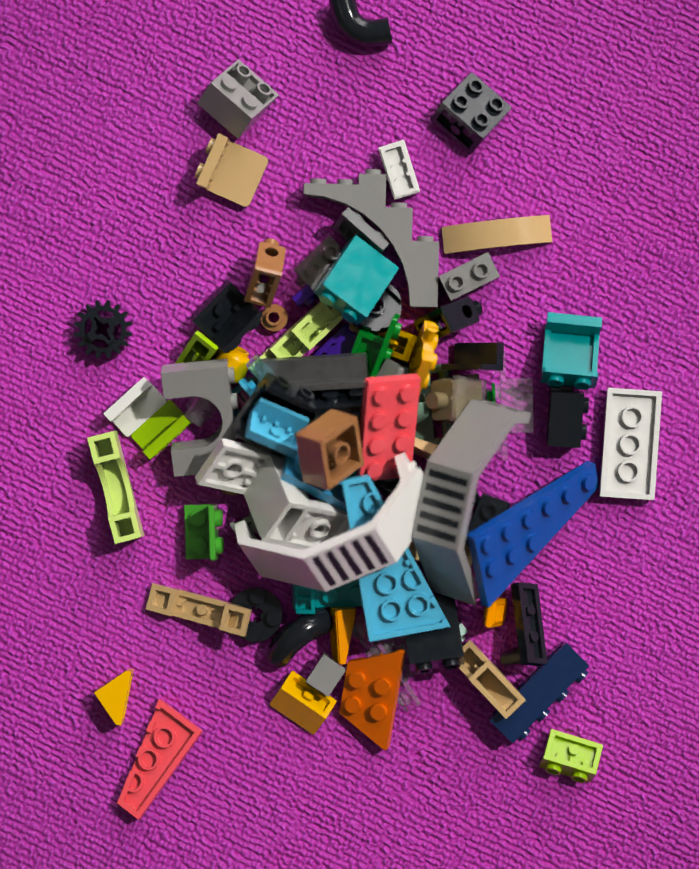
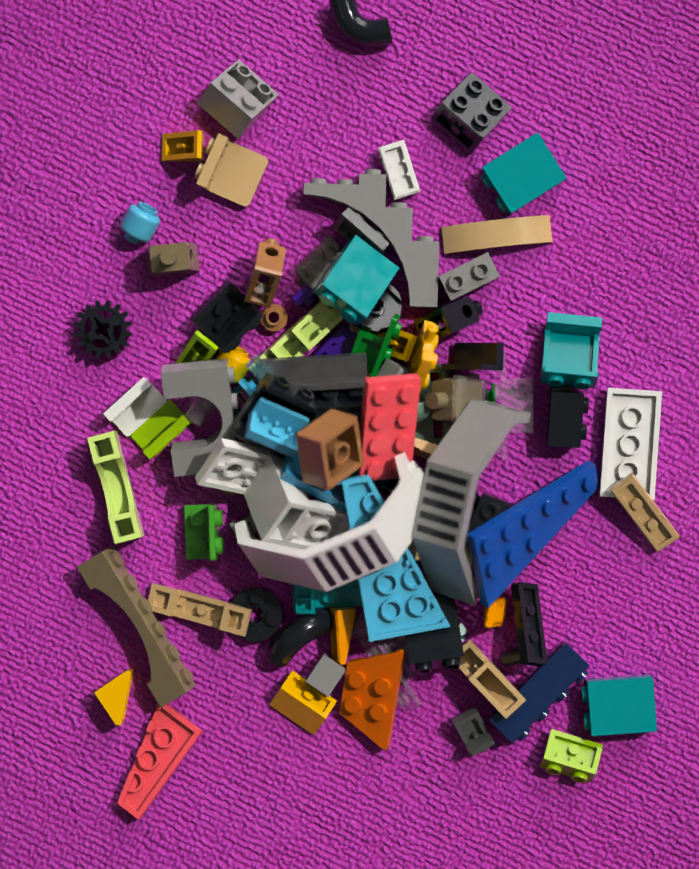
none -> dark tan arch [77,546,196,707]
none -> medium azure head [120,202,160,244]
none -> dark tan torso [146,242,200,277]
none -> yellow slope [162,130,205,162]
none -> dark grey bracket [452,707,495,756]
none -> teal brick [480,132,567,215]
none -> teal brick [581,674,657,736]
none -> tan tile [610,473,680,552]

